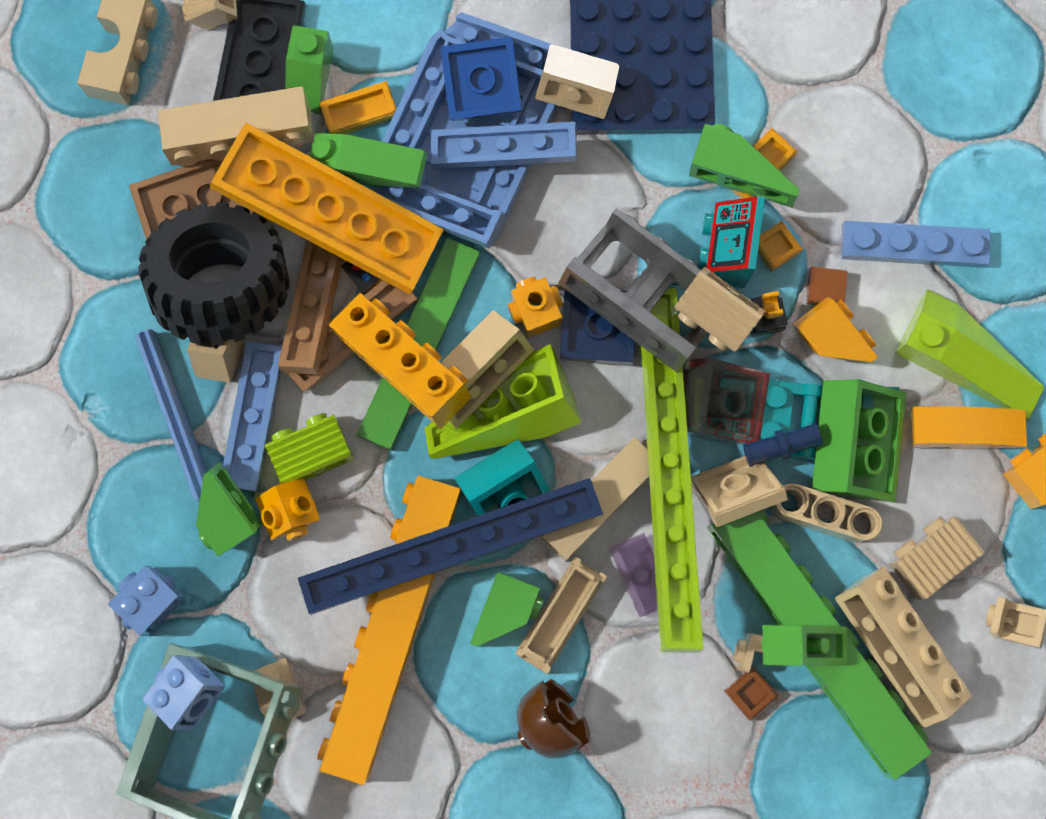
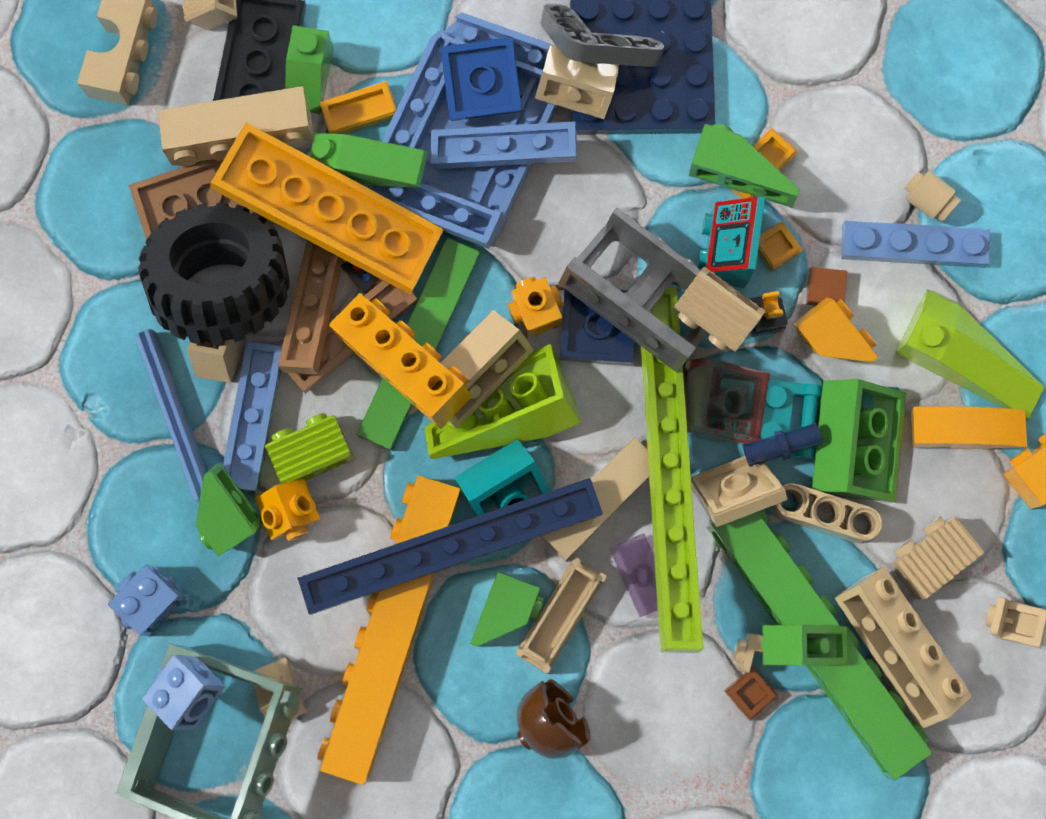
none -> dark grey beam [540,4,665,67]
none -> tan brick [904,170,961,223]

